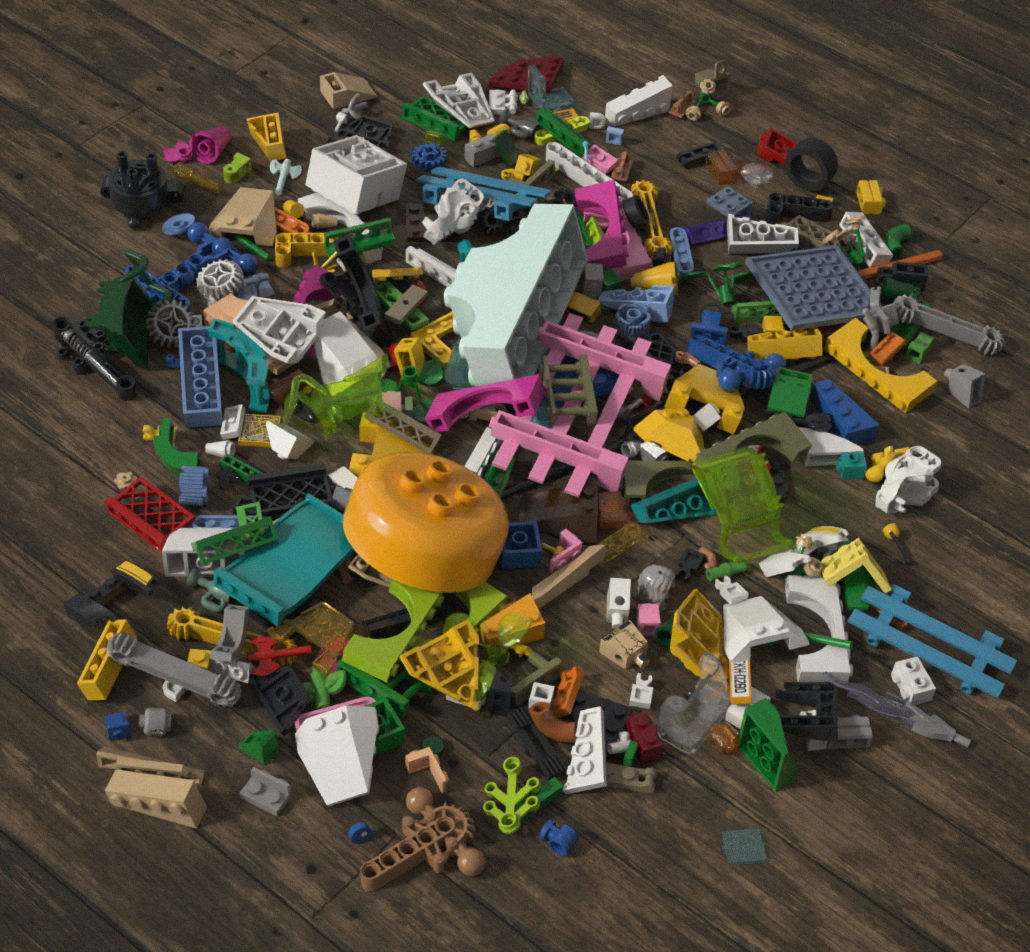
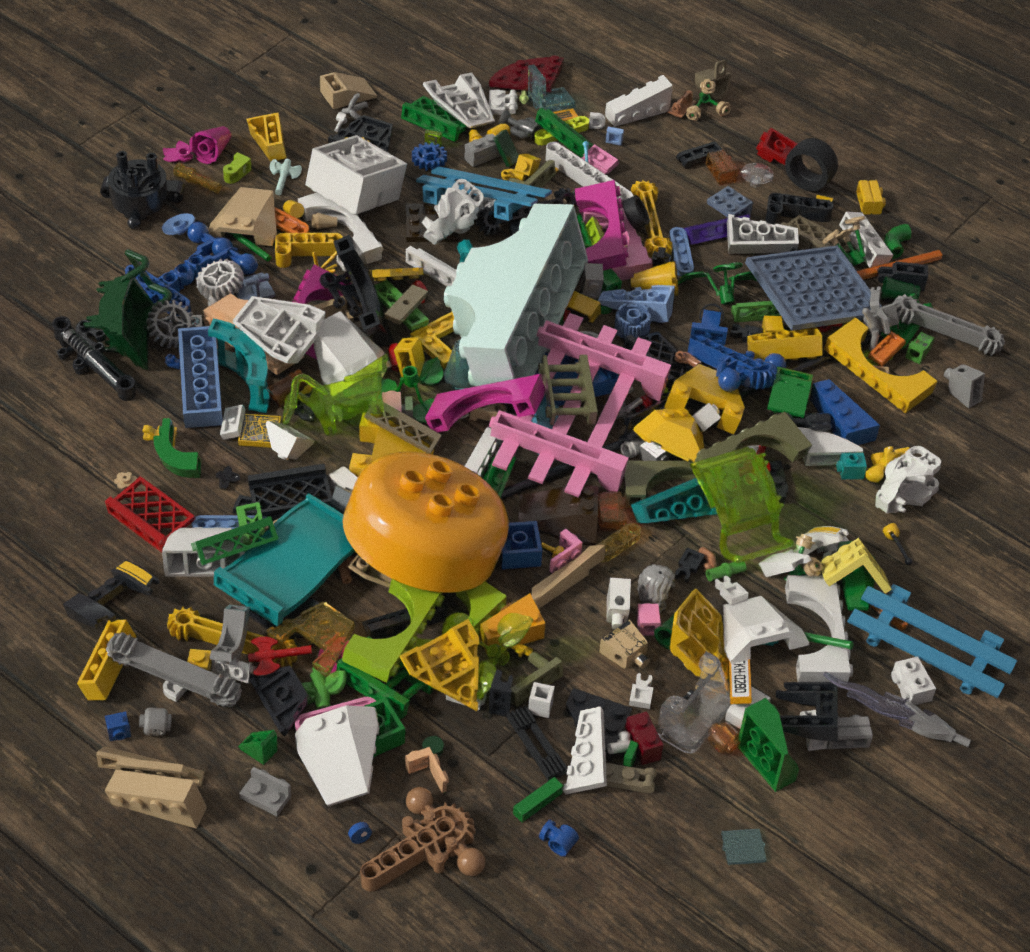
medium blue brick [179,466,210,506] -> none
sand green piece [186,568,236,612] -> none
white cone [205,440,235,458] -> none
green piece [219,454,262,484] -> none
green fence [324,217,396,259] -> none
lime plant [483,757,541,834] -> none
dark orange cylinder [529,702,578,743] -> none
orange plate [551,665,584,718] -> none
nougat hinge [611,151,633,182] -> none

